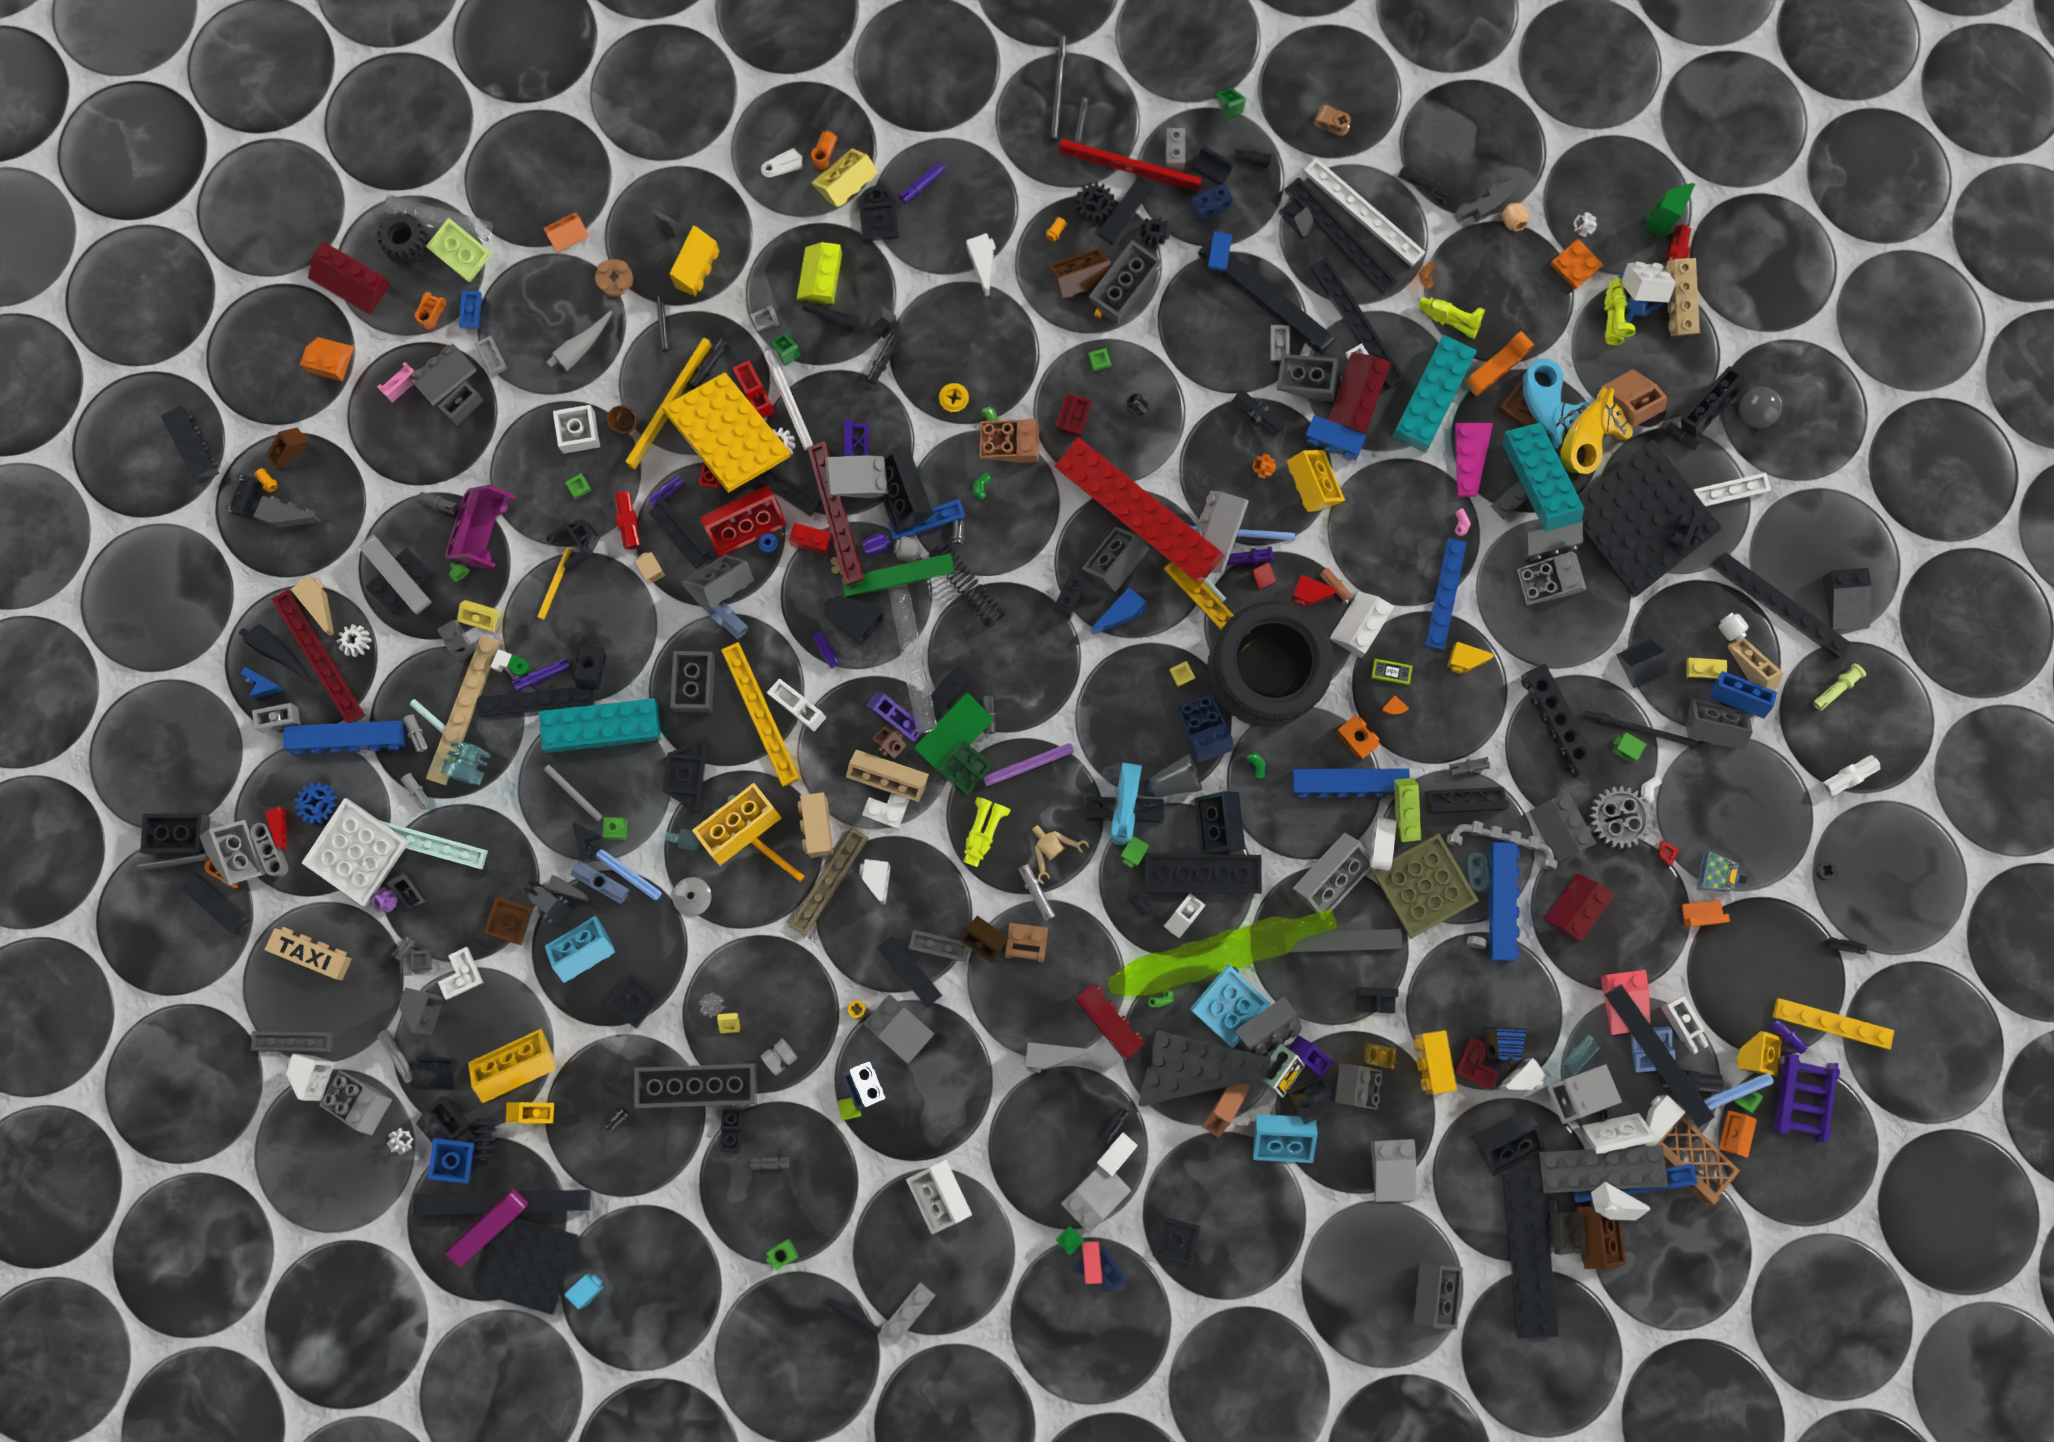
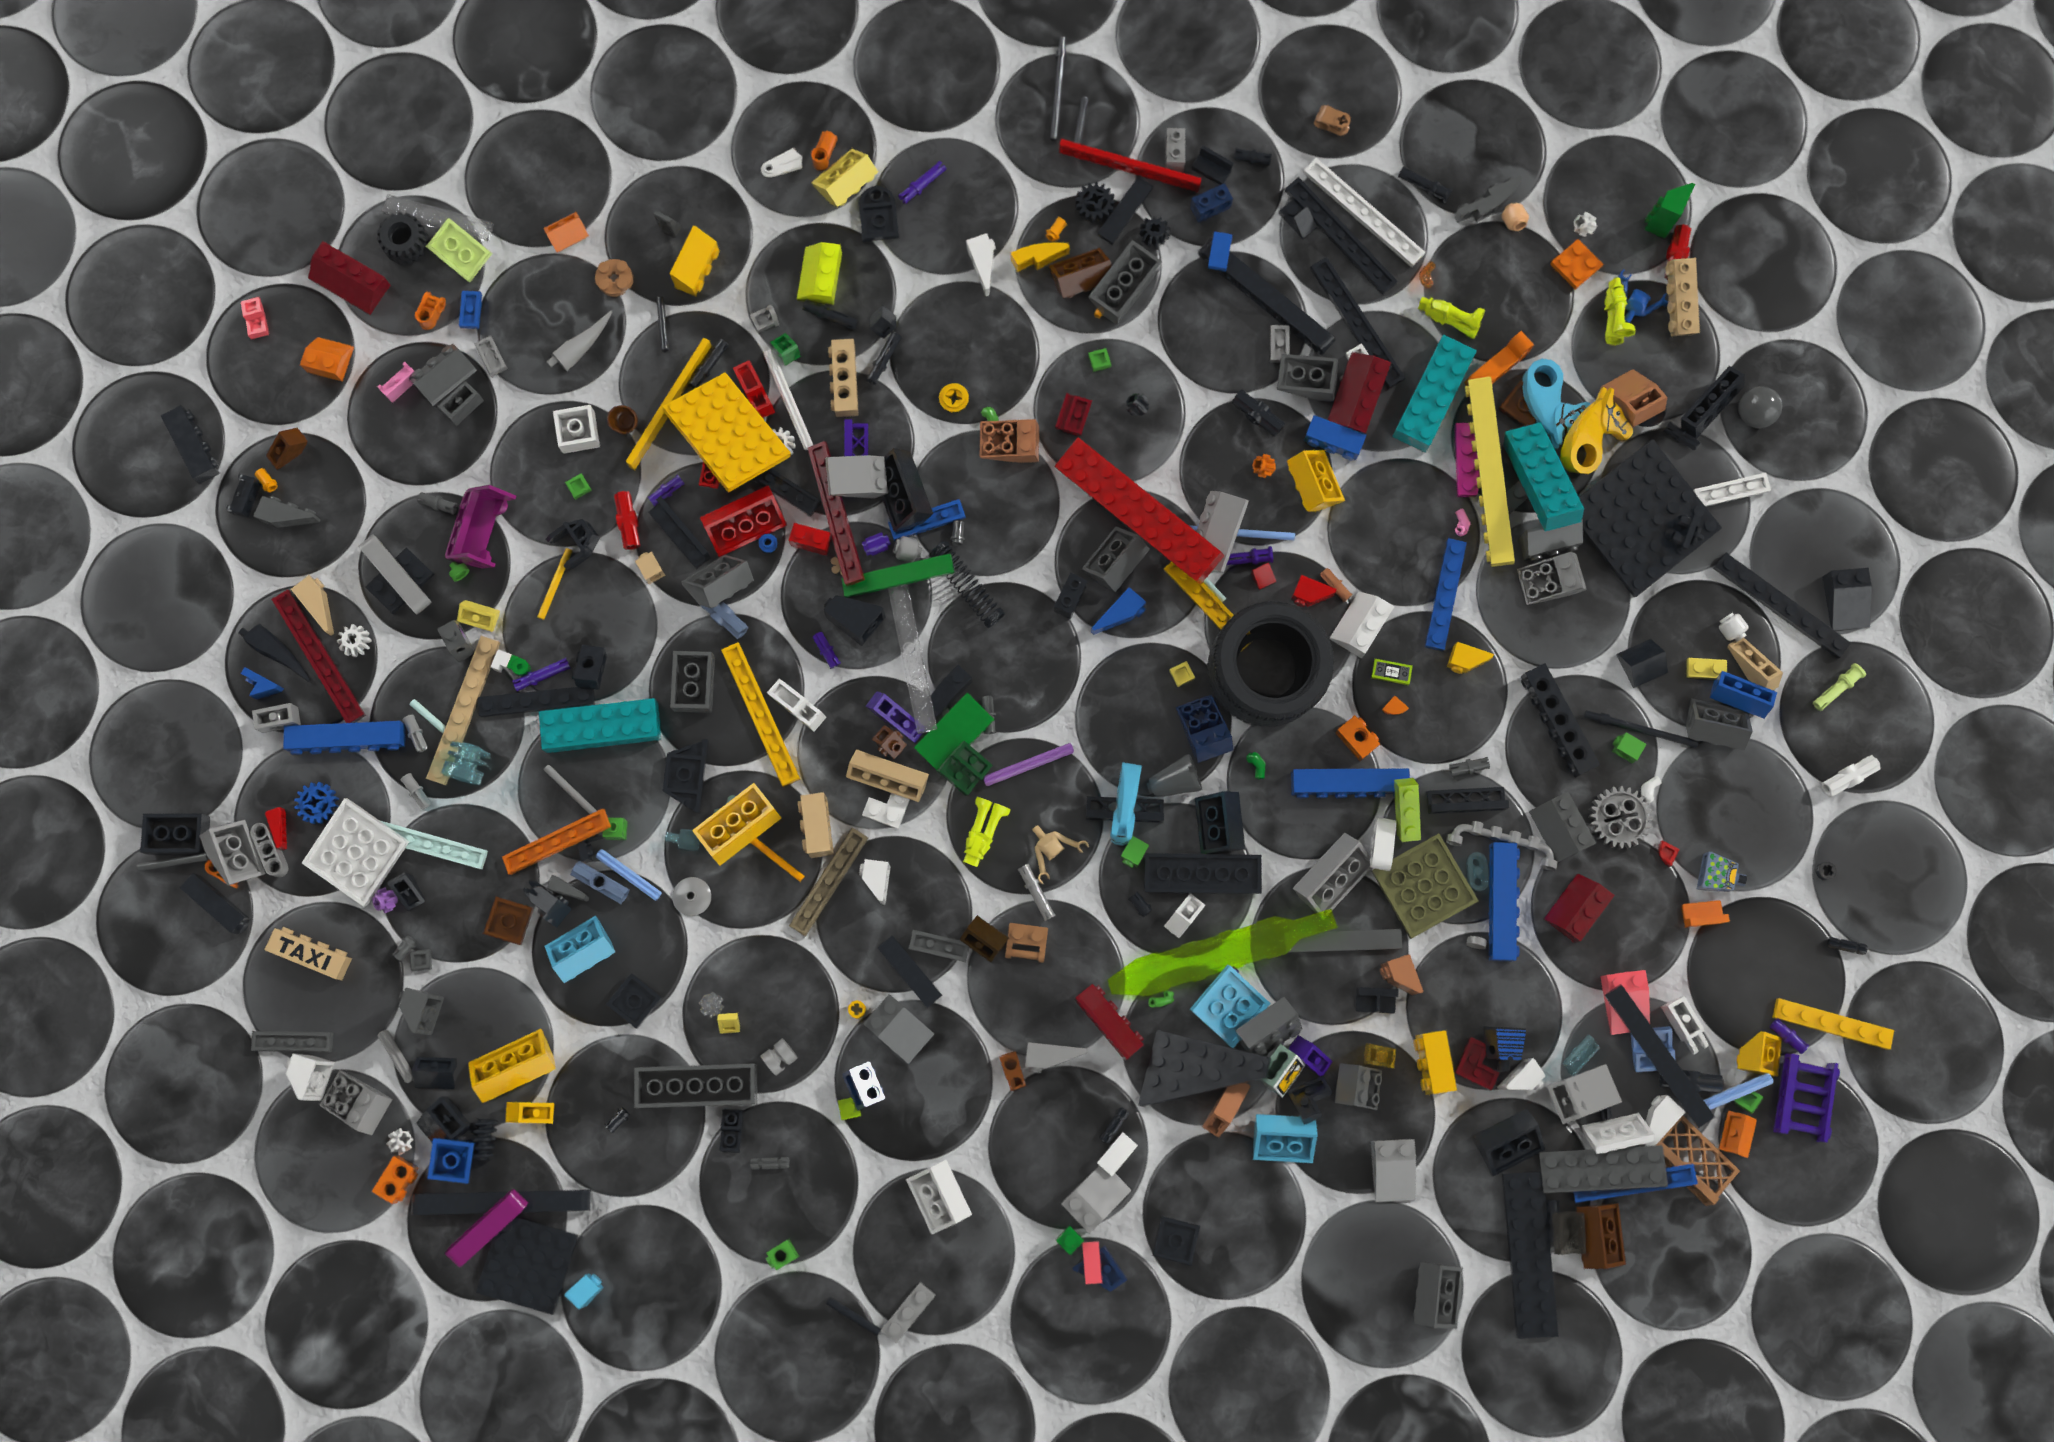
white plate [438,947,483,1000] -> none
green arm [973,473,992,500] -> none
green slope [1216,88,1246,119] -> none
white slope [1591,1182,1650,1220] -> none
white brick [1621,262,1676,302] -> none
none -> coral slope [241,297,269,339]
none -> orange brick [372,1156,419,1204]
none -> orange tile [502,809,611,875]
none -> tan brick [828,339,859,417]
none -> dark orange leg [999,1050,1026,1091]
none -> yellow slope [1010,242,1070,272]
none -> nougat slope [1380,954,1423,995]
none -> light yellow brick [1465,376,1515,567]

